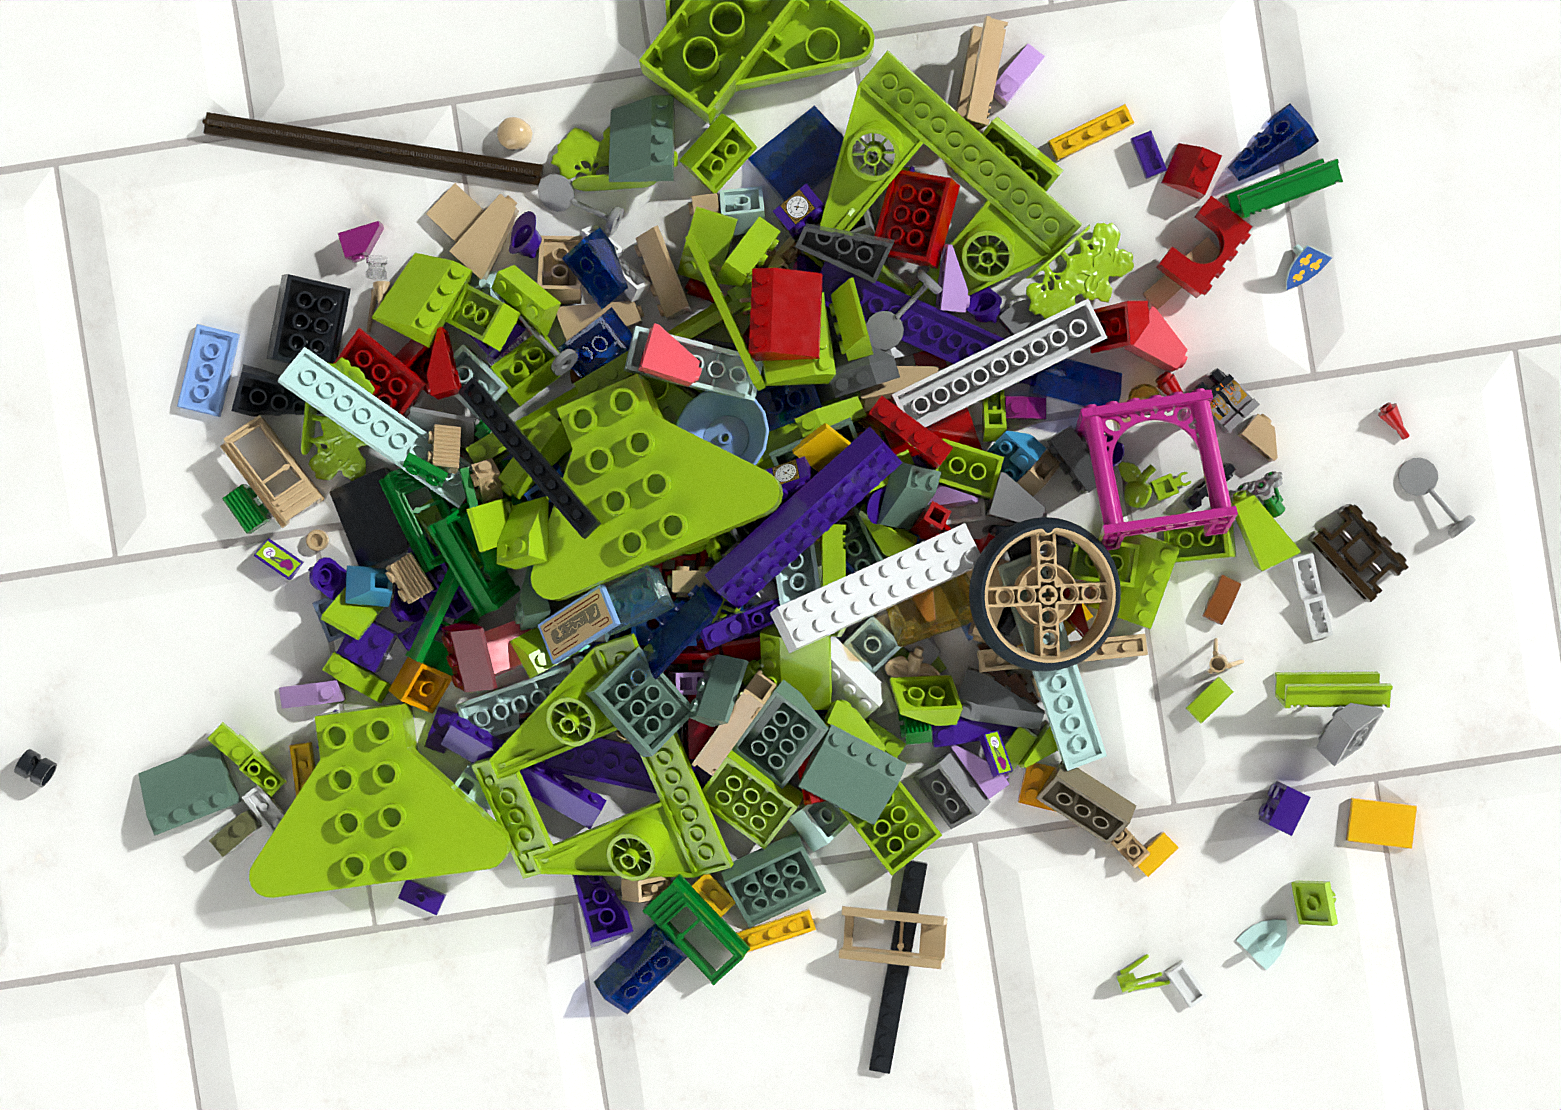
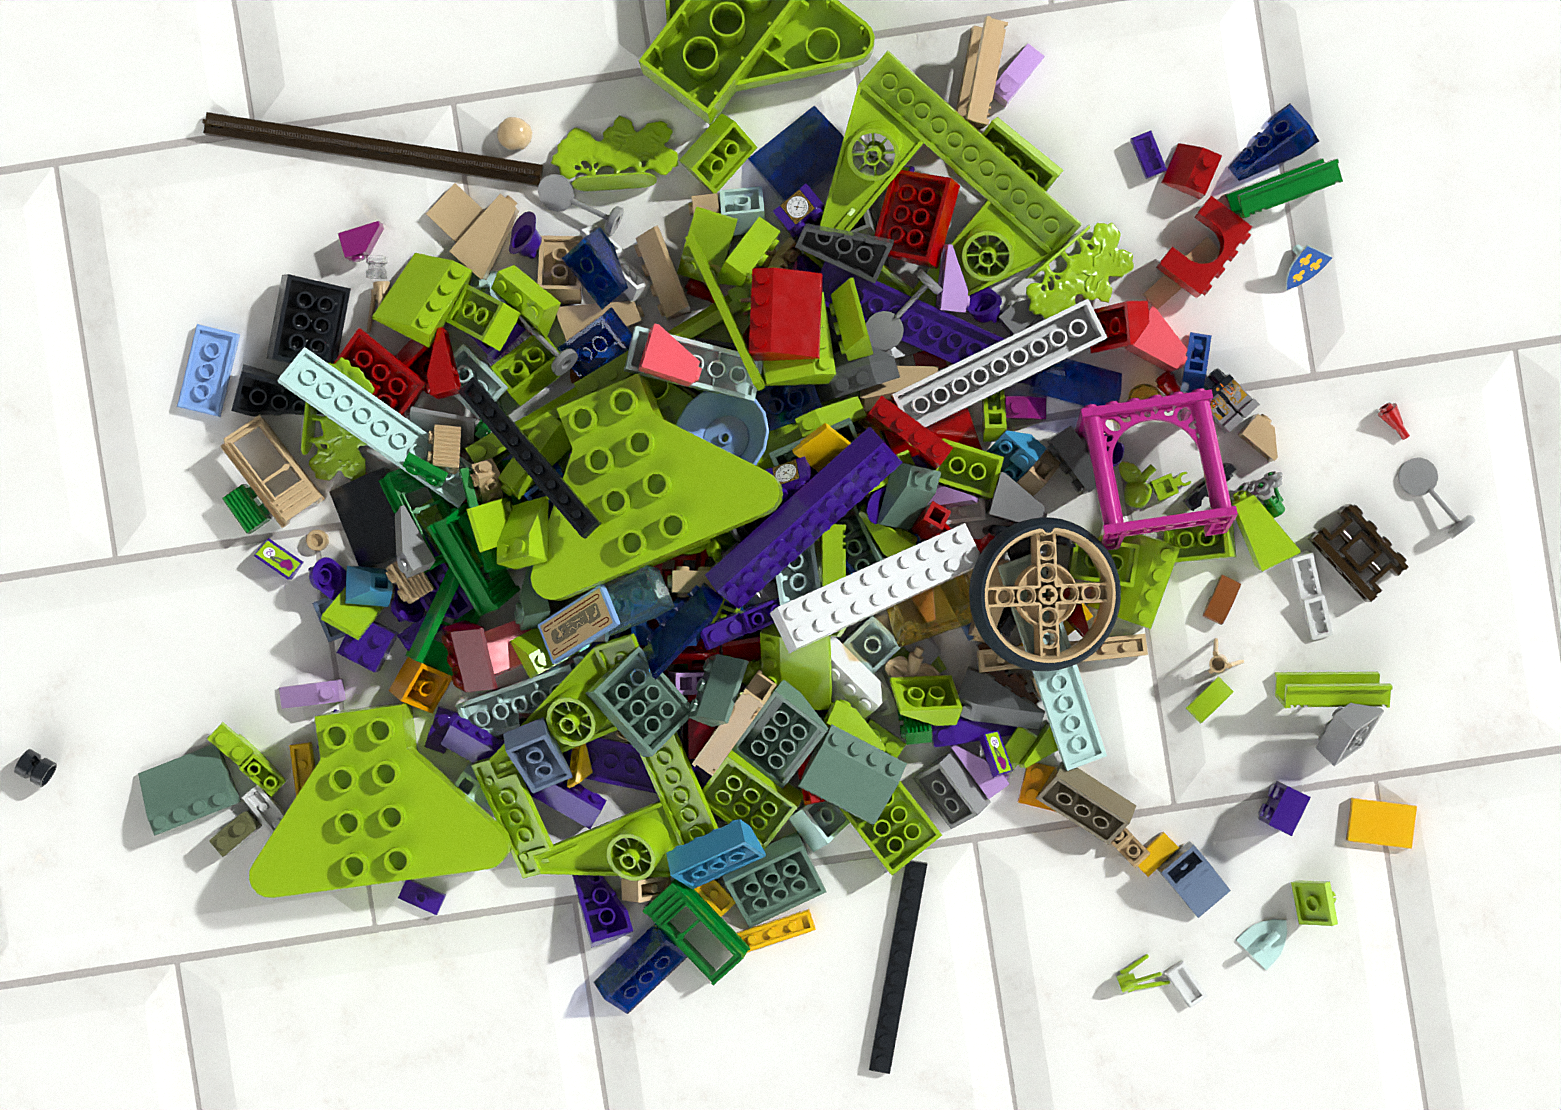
lime slope [322,651,392,703] -> none
sand green slope [609,95,675,182] -> none
tan piece [839,906,948,969] -> none
yellow tile [1047,104,1134,162] -> none
none -> light grey slope [395,505,435,578]
none -> sand blue slope [503,717,573,793]
none -> yellow slope [567,743,593,788]
none -> dark azure slope [666,819,766,889]
none -> sand blue slope [1157,841,1231,918]
none -> blue slope [1180,332,1212,393]

